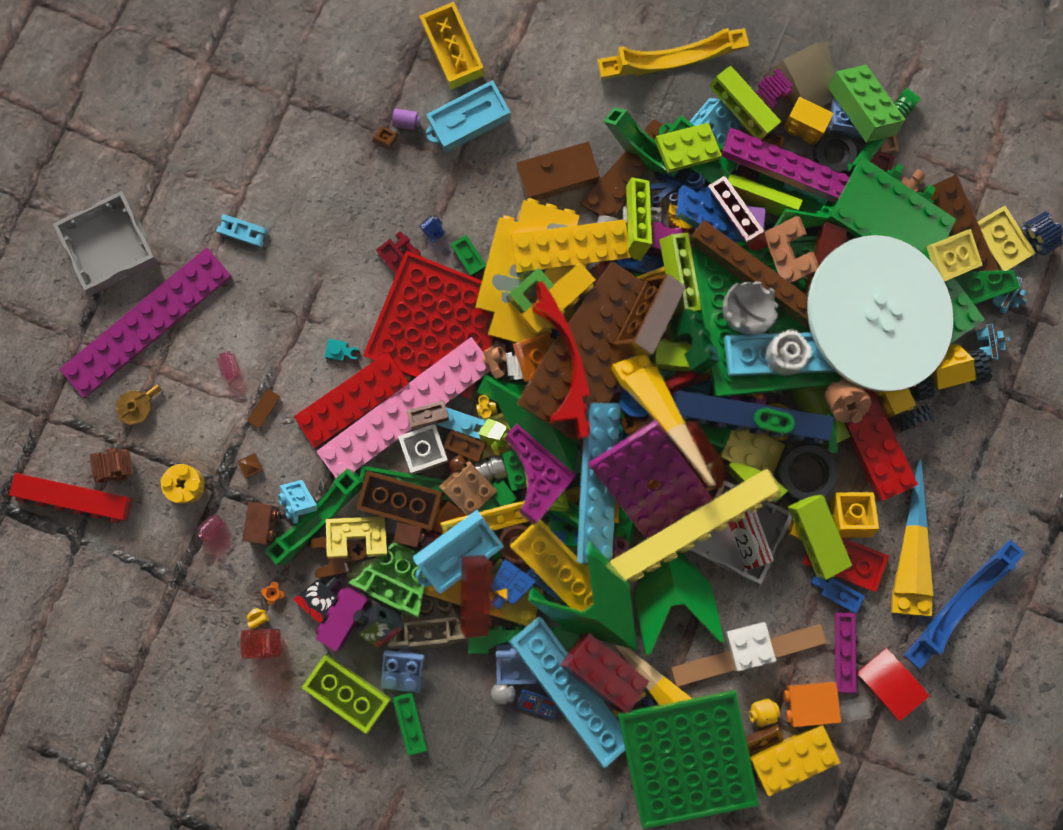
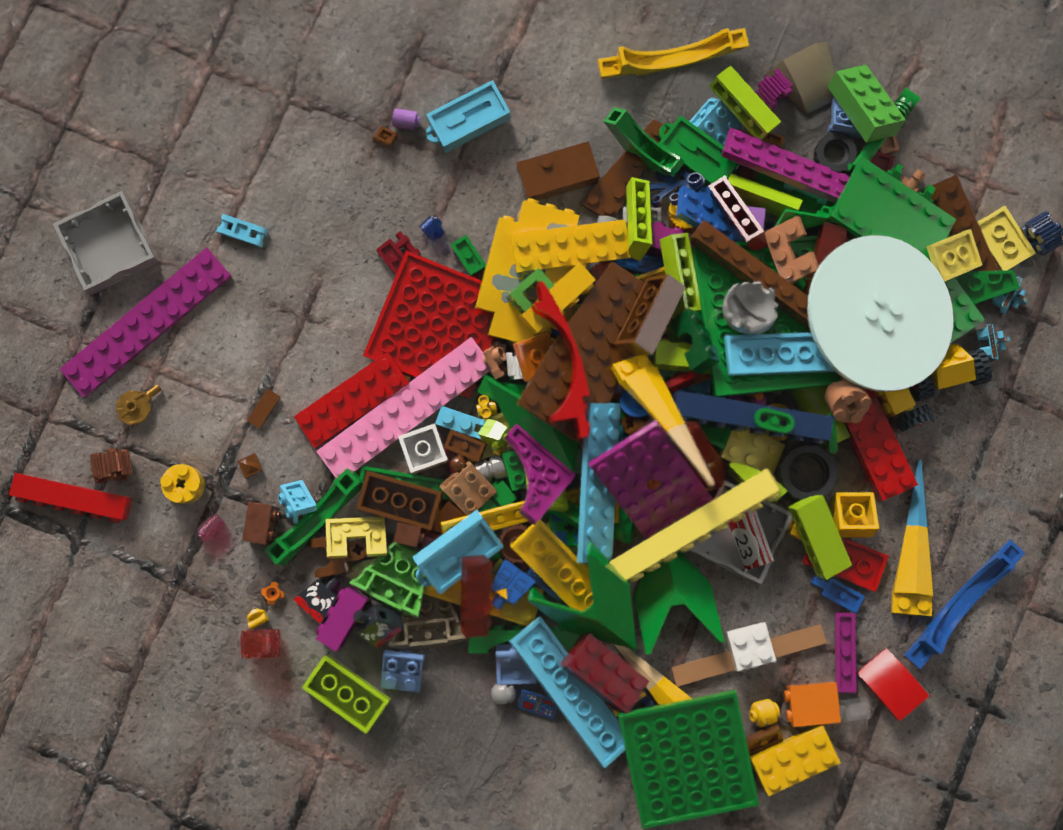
clear pink brick [216,351,240,381] -> none
teal plate [324,338,360,362] -> none
green plate [393,692,427,756] -> none
plate [407,400,449,430] -> none
yellow brick [420,2,484,90] -> none
clear pink brick [609,537,629,562] -> none
lime plate [655,123,722,173] -> none
white brick [766,330,812,376] -> none
yellow brick [783,97,834,145] -> none

